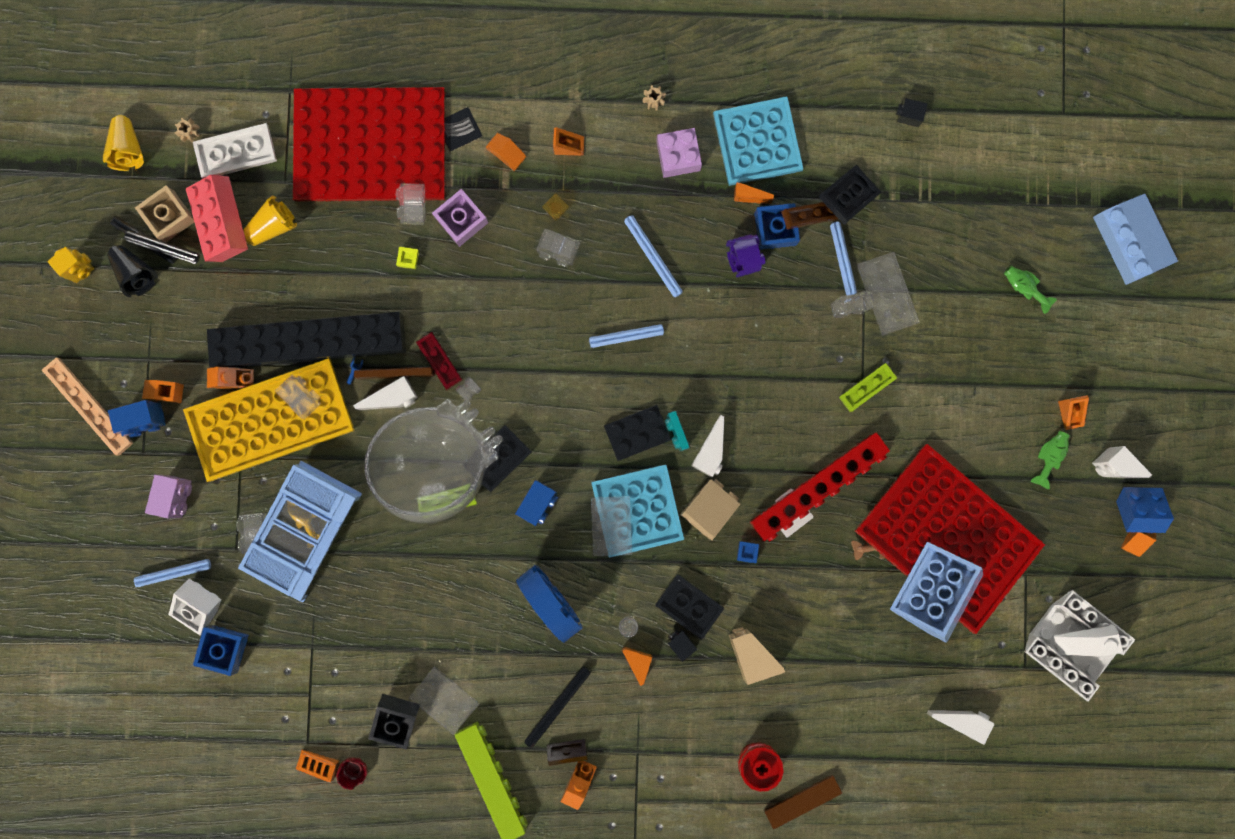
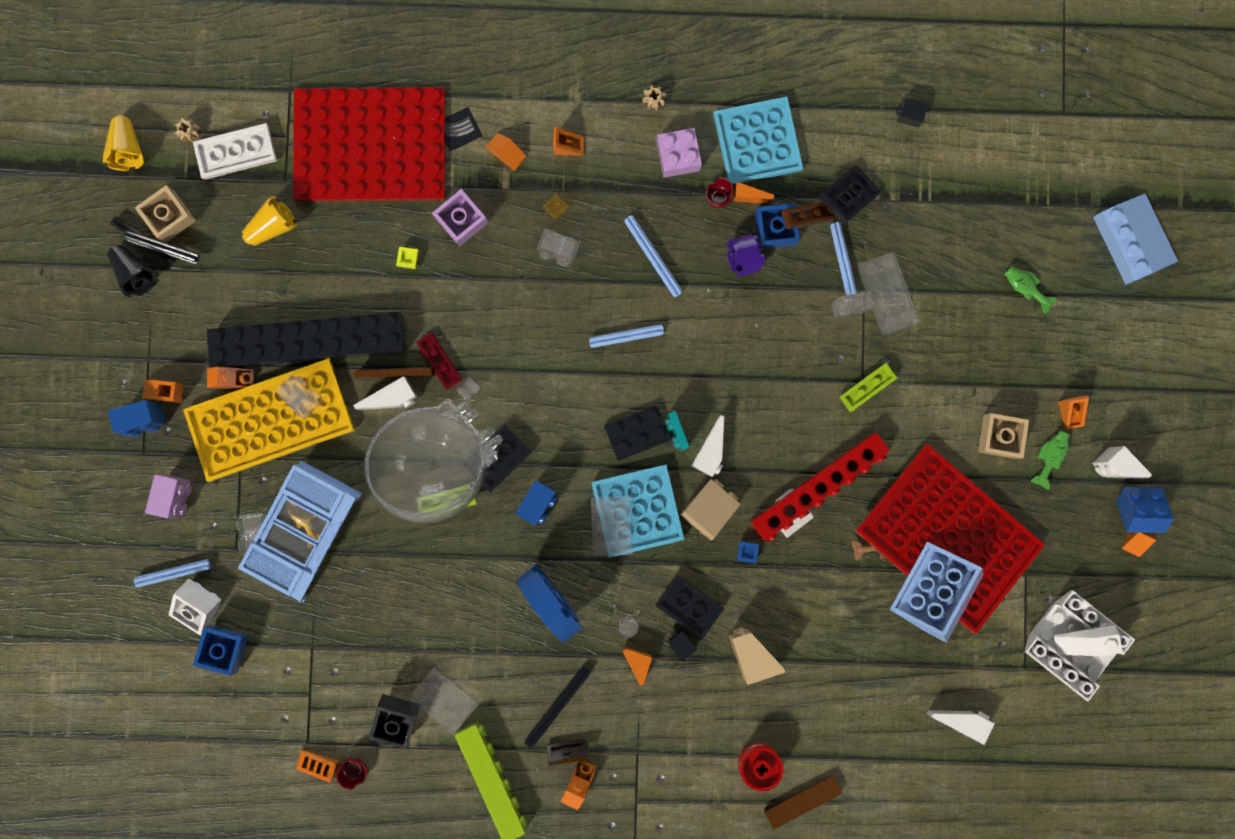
light nougat plate [42,357,133,456] -> none
yellow brick [47,247,94,283] -> none
coral brick [186,175,248,262] -> none
blue hand [347,357,363,384] -> none
clear brick [396,183,426,225] -> none
none -> dark red hair [705,177,734,208]
none -> tan brick [978,413,1029,459]

